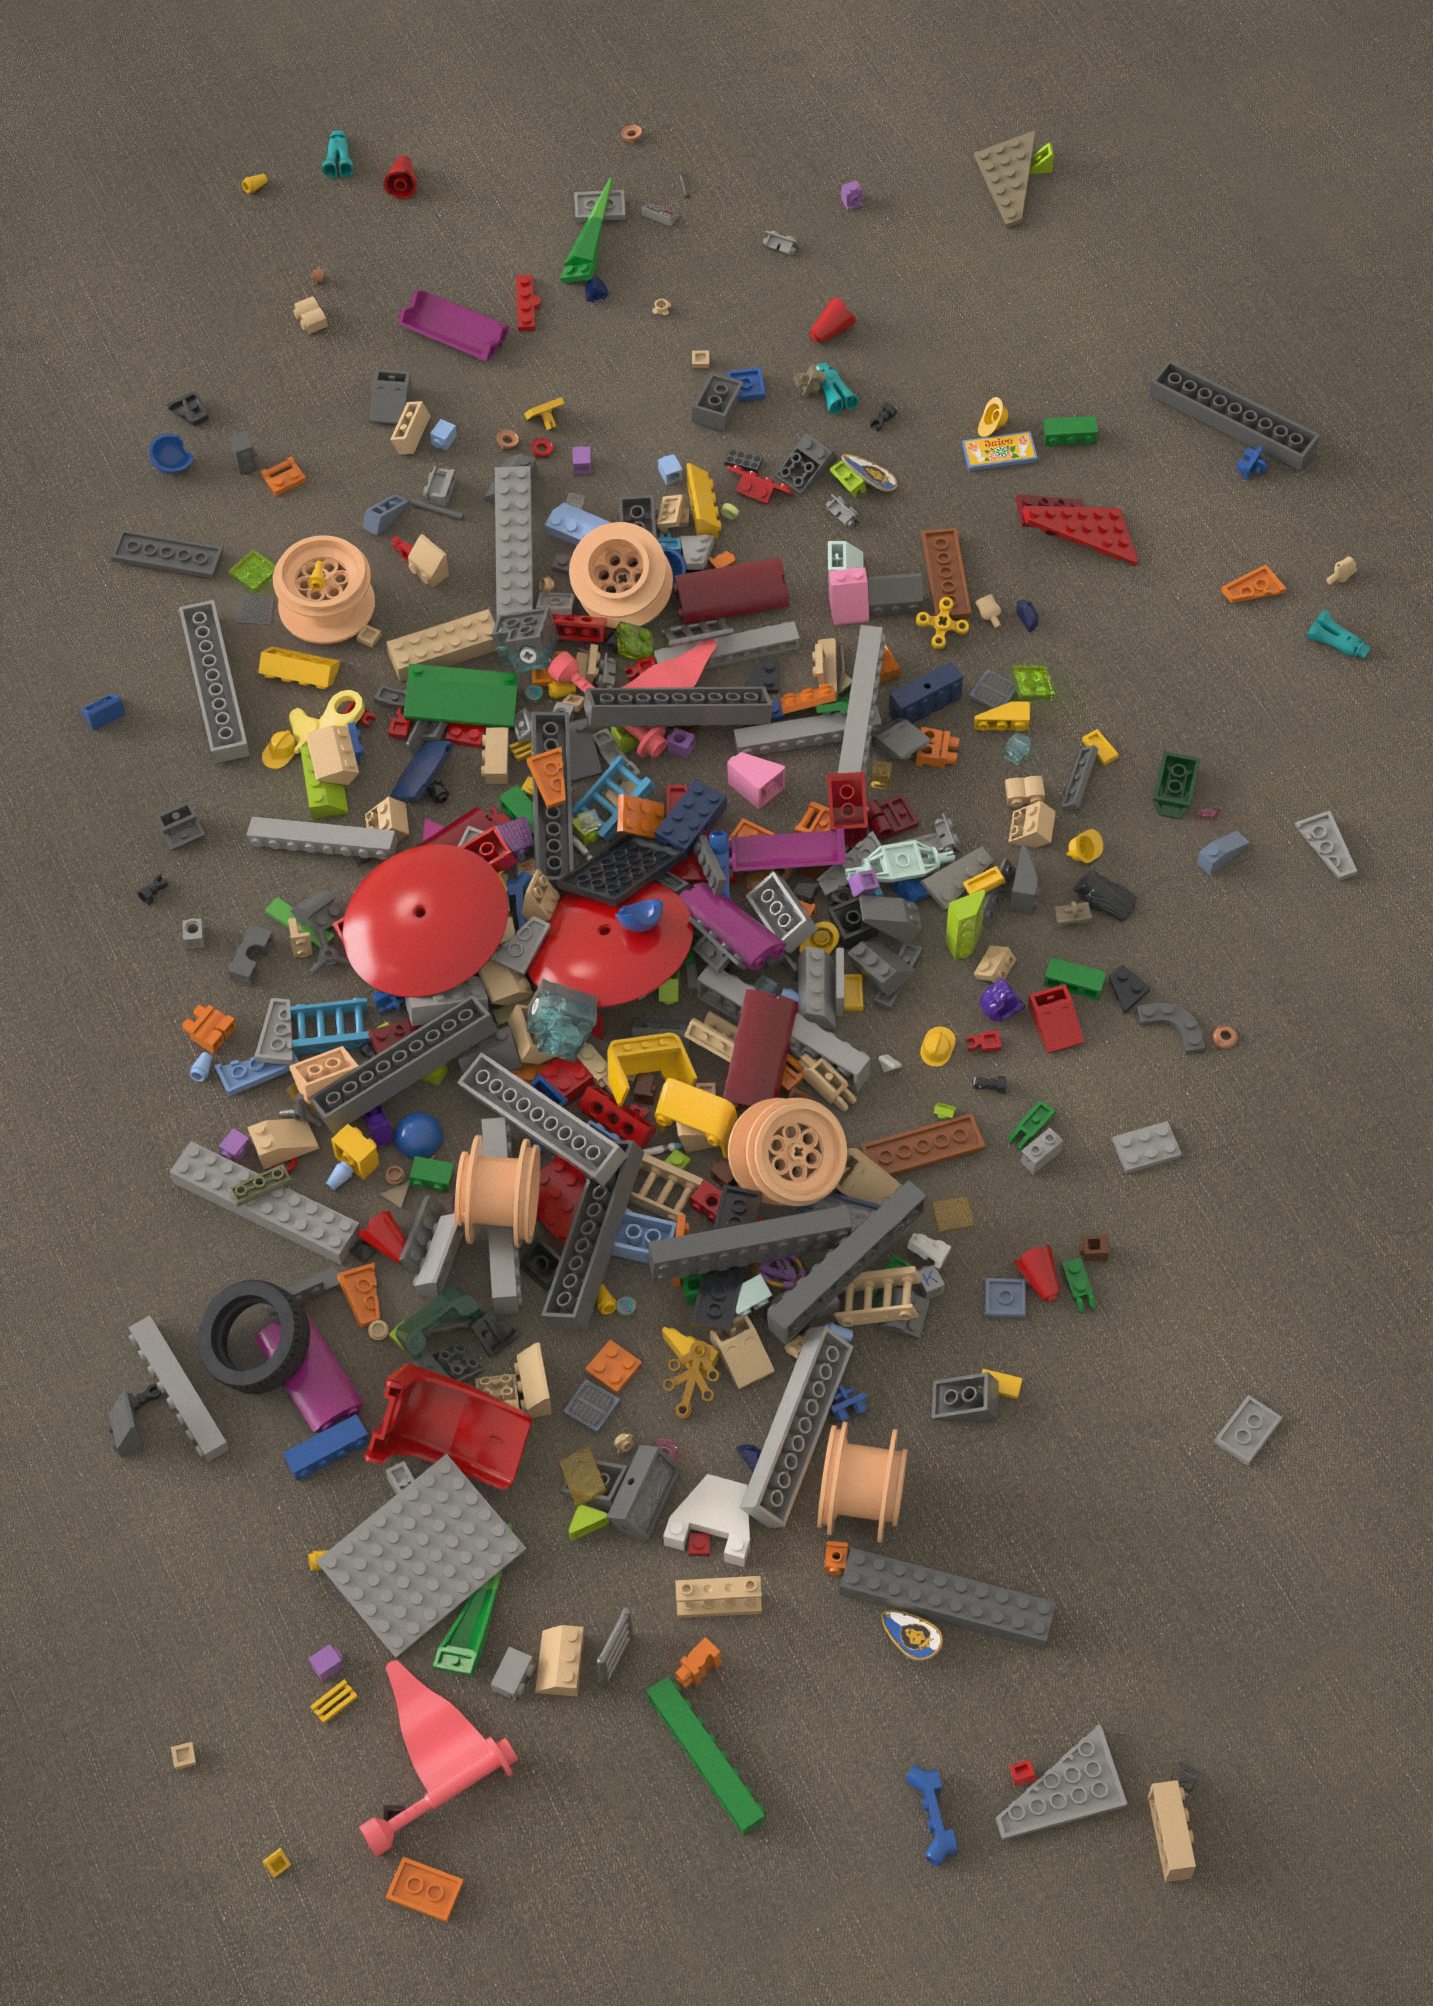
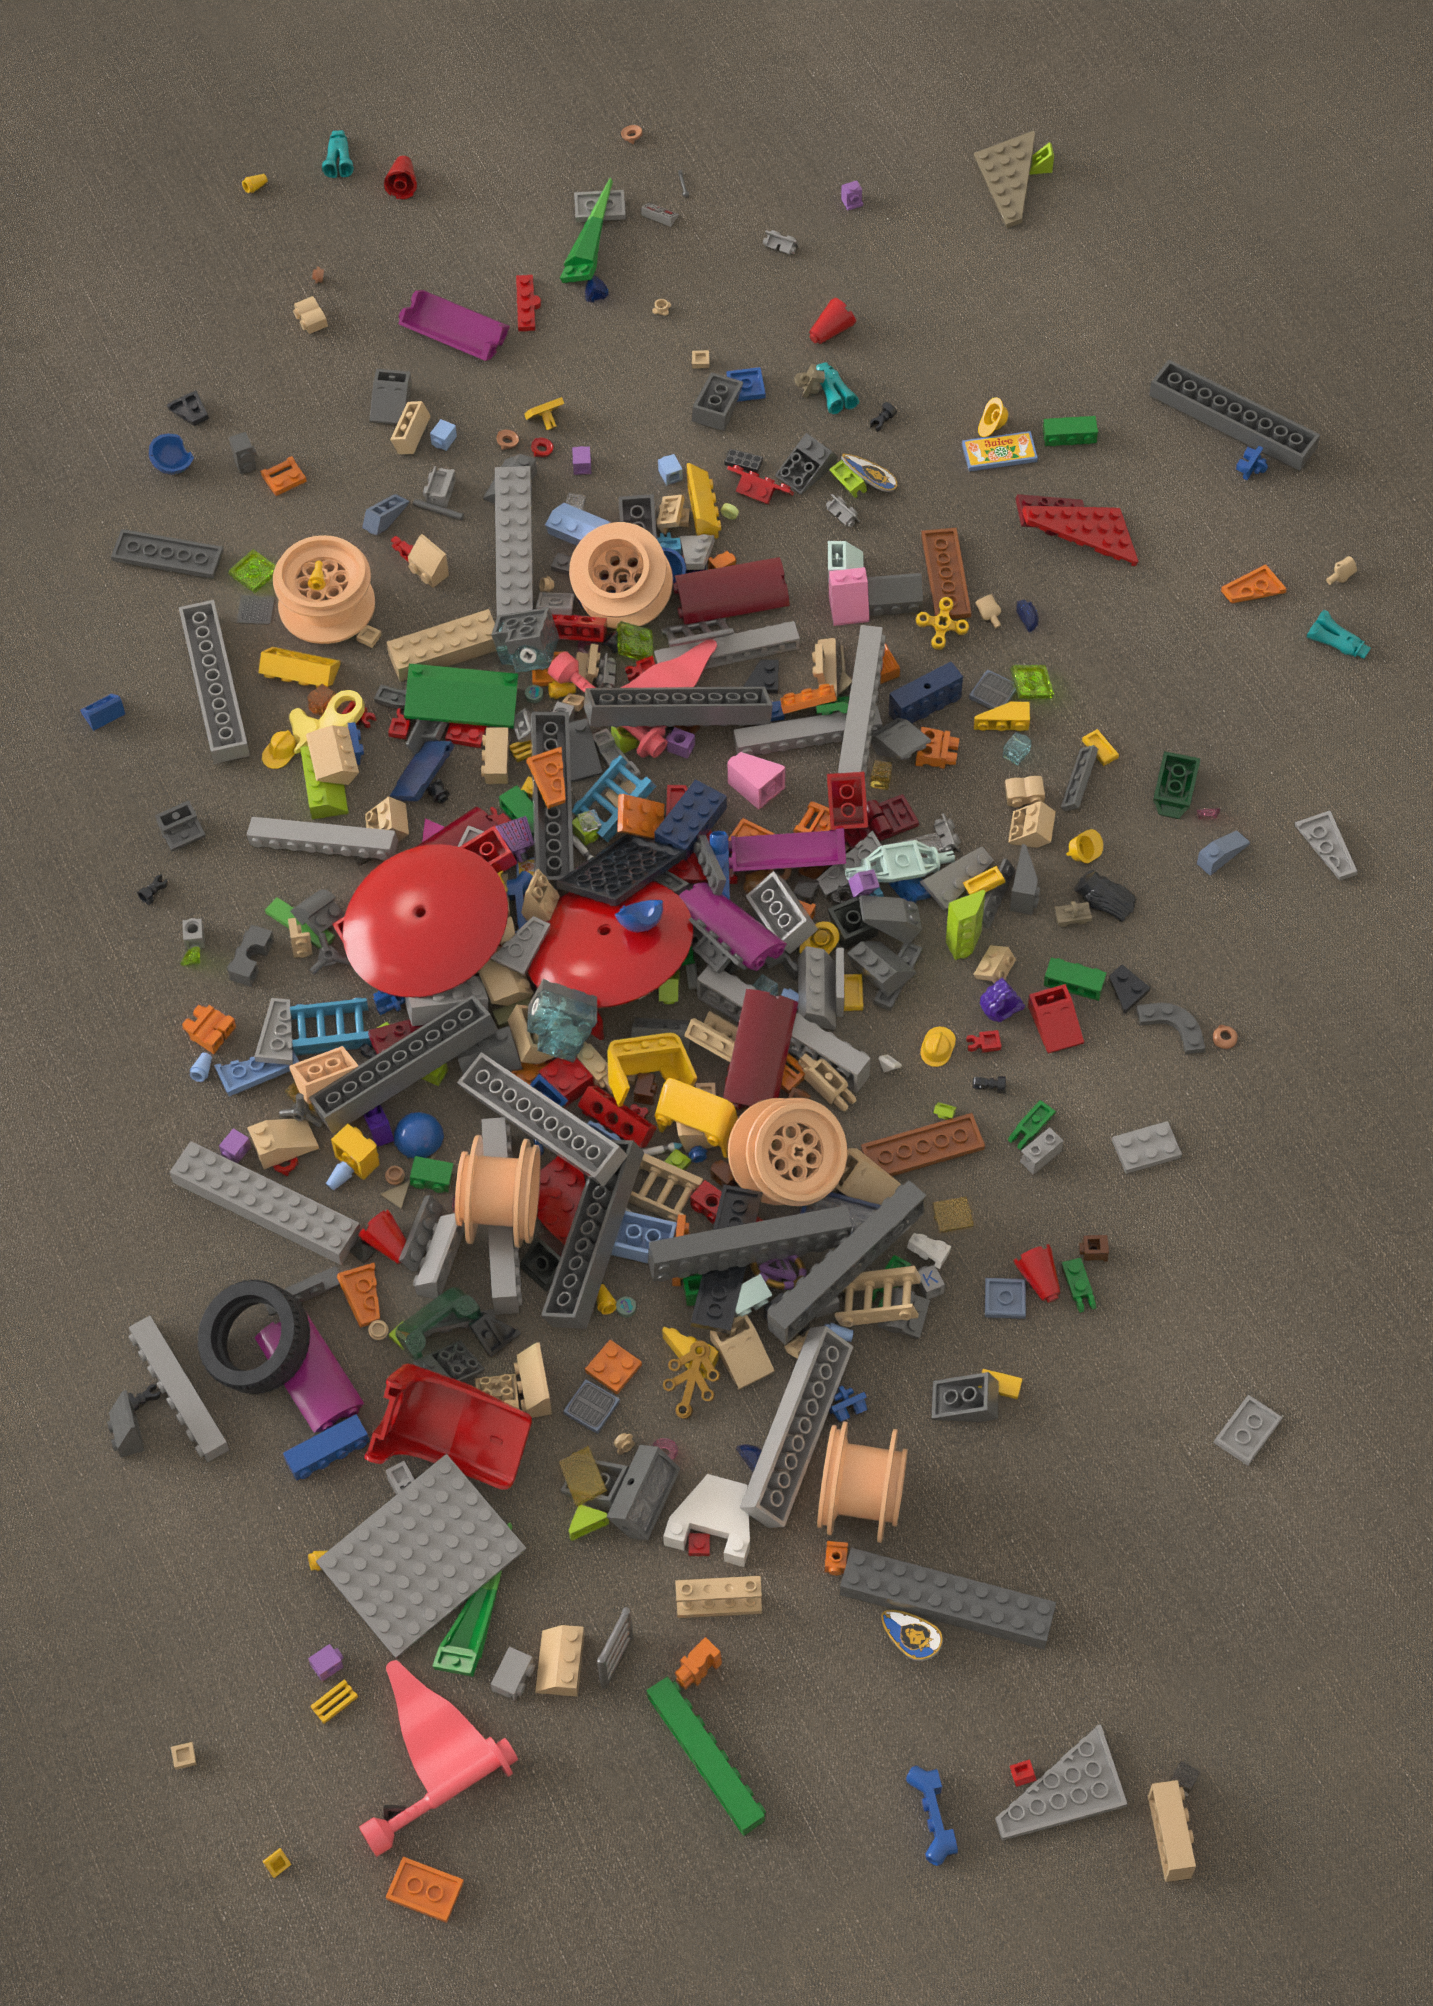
olive tile [229,1164,292,1207] -> none
none -> clear neon green slope [180,946,200,966]
none -> clear orange brick [307,684,336,717]
none -> blue plate [688,1146,707,1163]

